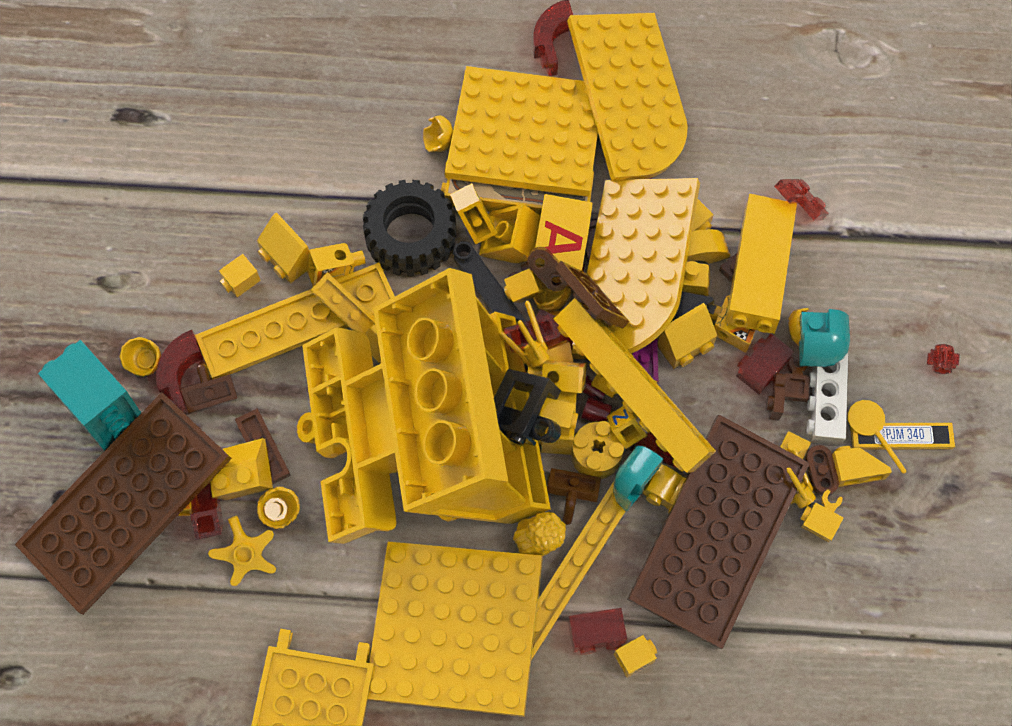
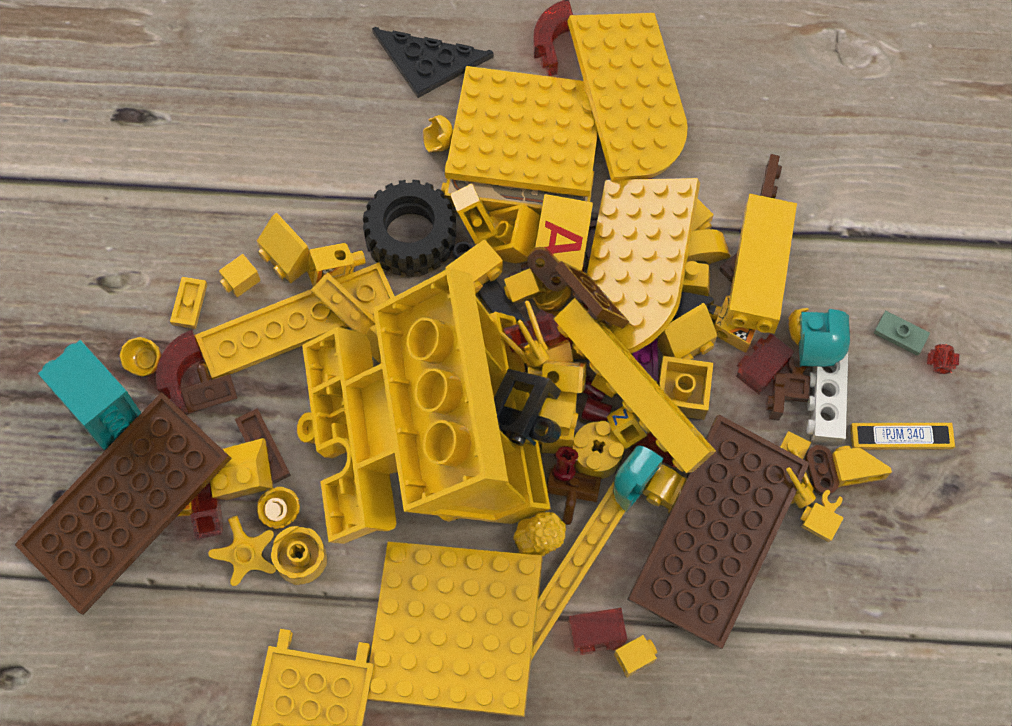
clear red plate [774,179,829,221] -> none
yellow piece [847,400,906,474] -> none
none -> yellow plate [170,277,207,329]
none -> yellow brick [271,526,327,585]
none -> black tile [372,27,494,98]
none -> yellow brick [445,239,503,294]
none -> dark red bush [553,446,579,481]
none -> yellow brick [658,356,713,420]
none -> reddish brown plate [760,154,782,199]
none -> sand green plate [874,310,930,356]

